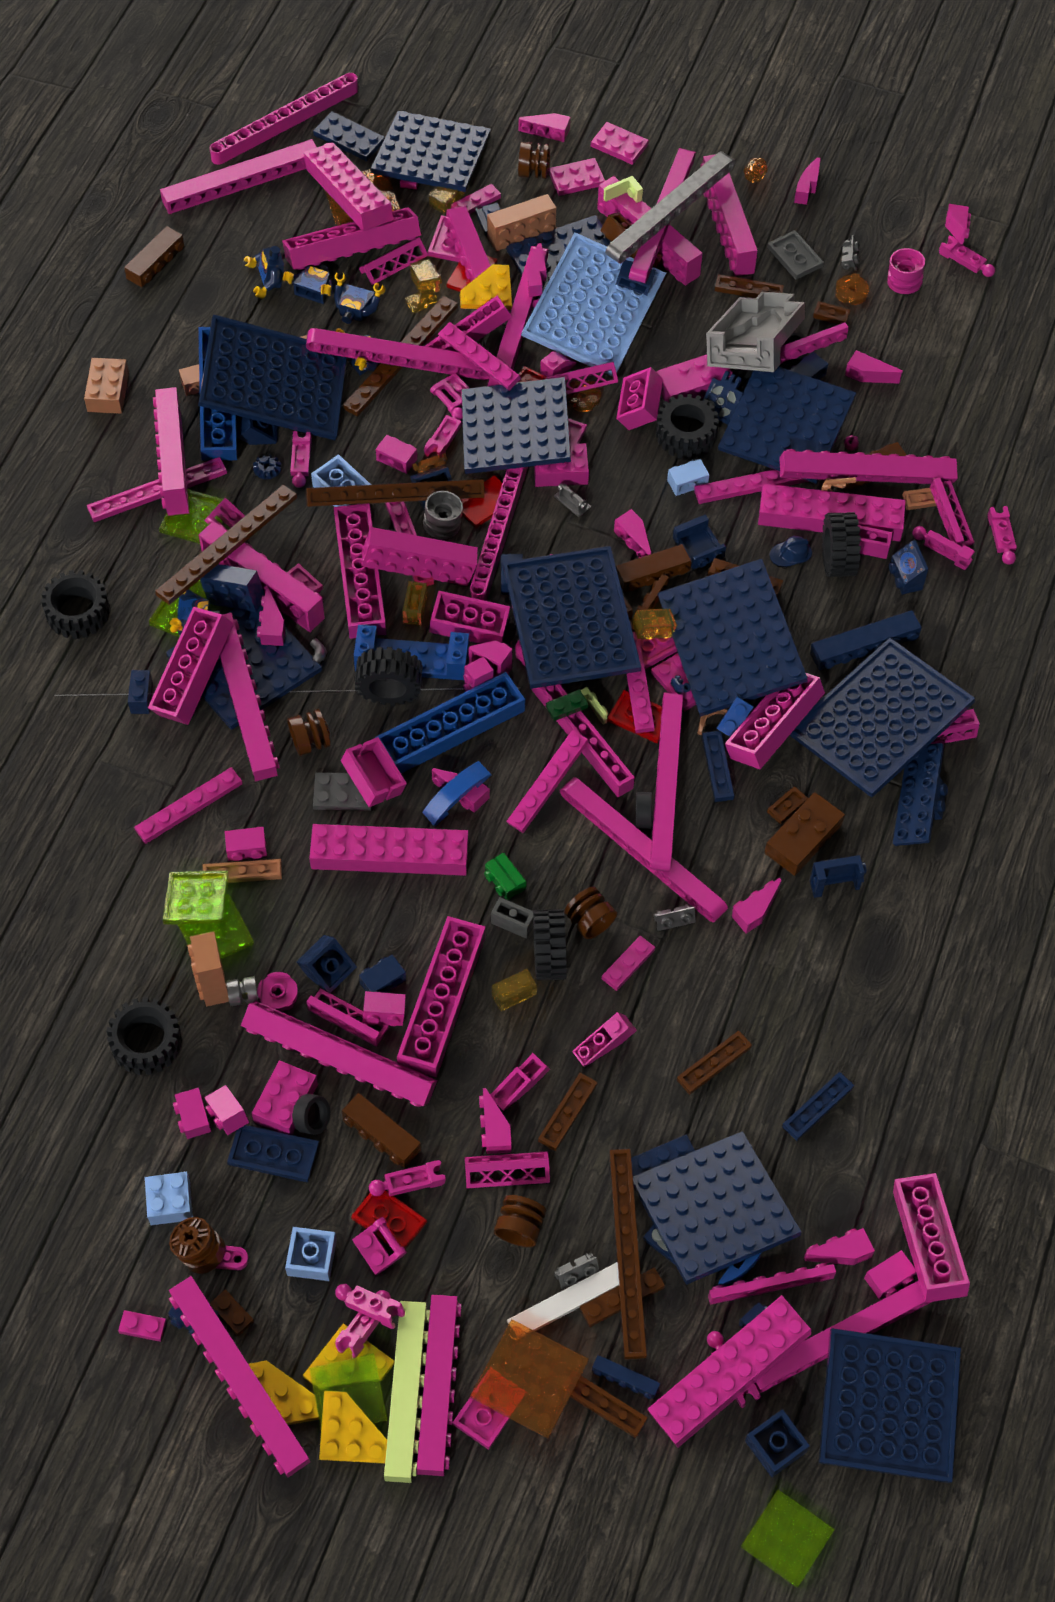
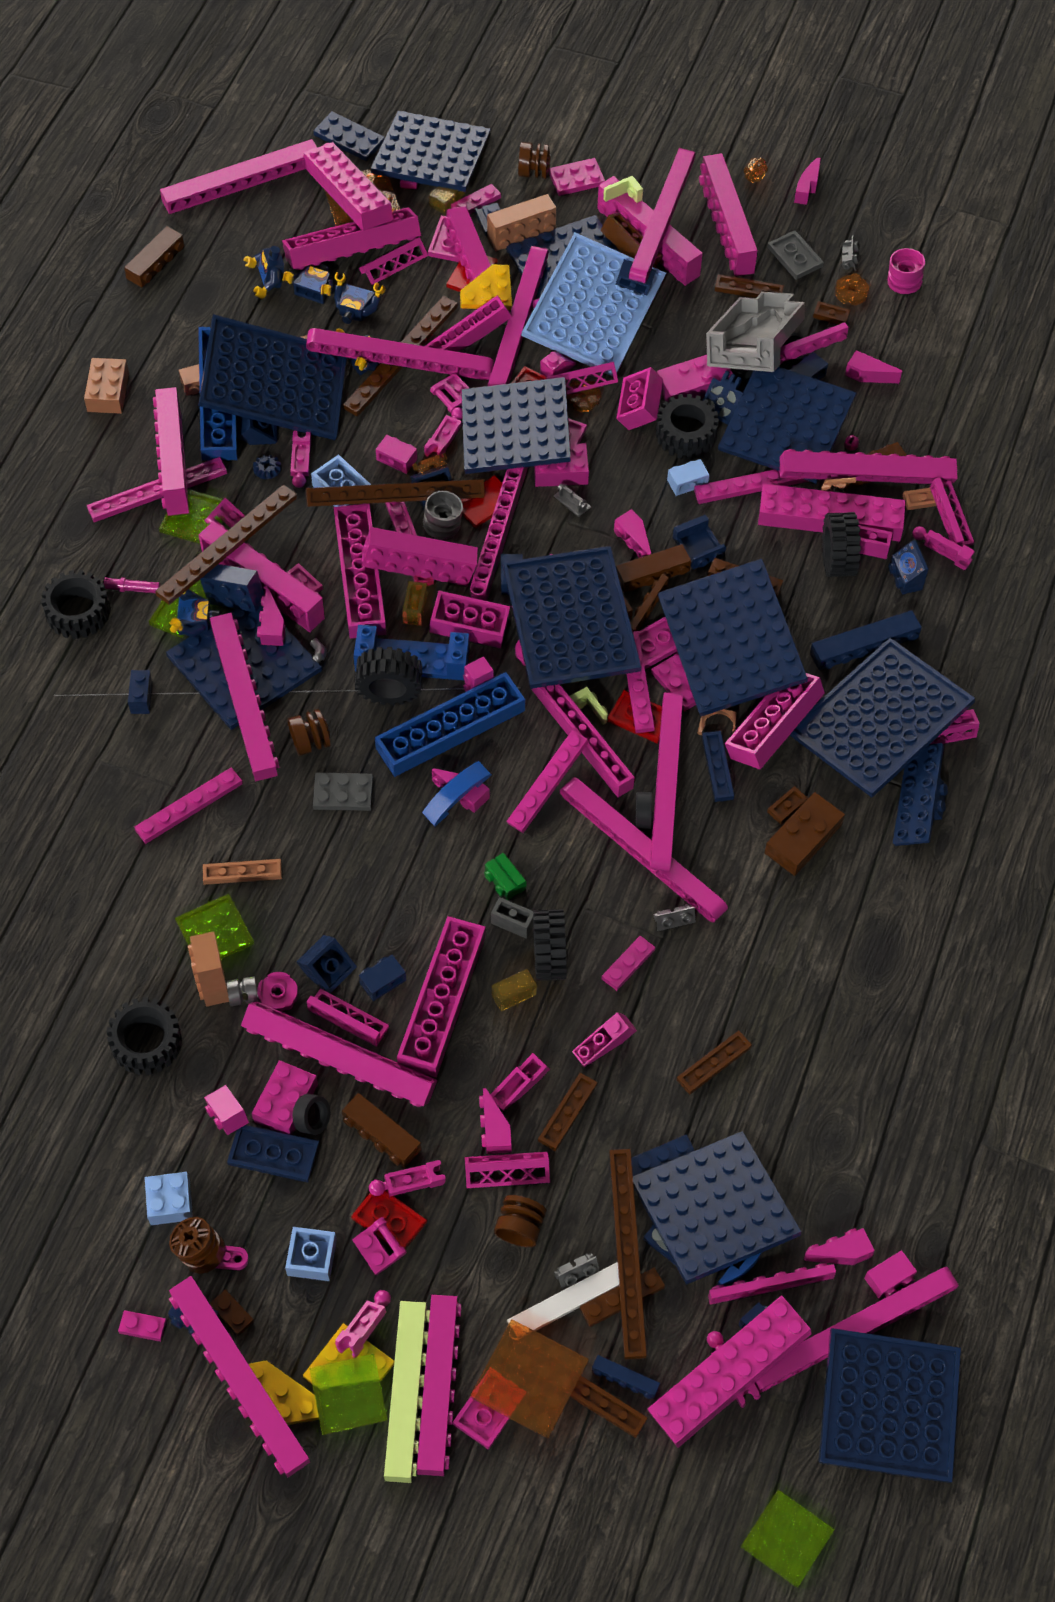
dark pink brick [148,607,234,725] -> none
clear neon green plate [162,871,229,925] -> none
dark pink brick [173,1088,211,1139] -> none
dark pink beam [210,73,358,165] -> none
dark pink brick [225,827,267,861] -> none
dark pink brick [309,824,468,876] -> none
yellow plate [319,1391,387,1463] -> none
dark pink plate [335,1284,405,1329] -> none
dark pink piece [341,737,407,807] -> none
dark pink brick [362,991,405,1026] -> none
clear yellow plate [405,289,437,313] -> none
clear yellow brick [410,259,442,296] -> none
dark pink plate [438,322,521,391] -> none
dark pink slope [468,641,512,678] -> none
dark pink slope [518,113,570,142] -> none
dark pink slope [528,243,546,297] -> none
dark green plate [546,690,588,721] -> none
reddish brown wheel [564,887,617,939] -> none
dark pink plate [591,122,649,165] -> none
flat silver beam [605,151,735,264] -> none
clear yellow brick [632,609,677,639] -> none
dark blue arm [671,675,691,694] -> none
blue plate [717,696,753,737] -> none
dark pink slope [732,878,781,934] -> none
dark blue brick [745,1409,810,1478] -> none
dark blue piece [770,536,812,567] -> none
dark blue plate [782,1072,854,1141] -> none
dark blue panel [809,855,866,898] -> none
dark pink brick [893,1173,970,1303] -> none
dark pink plate [939,236,995,277] -> none
dark pink slope [945,204,971,244] -> none
dark pink plate [988,506,1017,565] -> none
none -> dark pink pin [104,577,160,593]

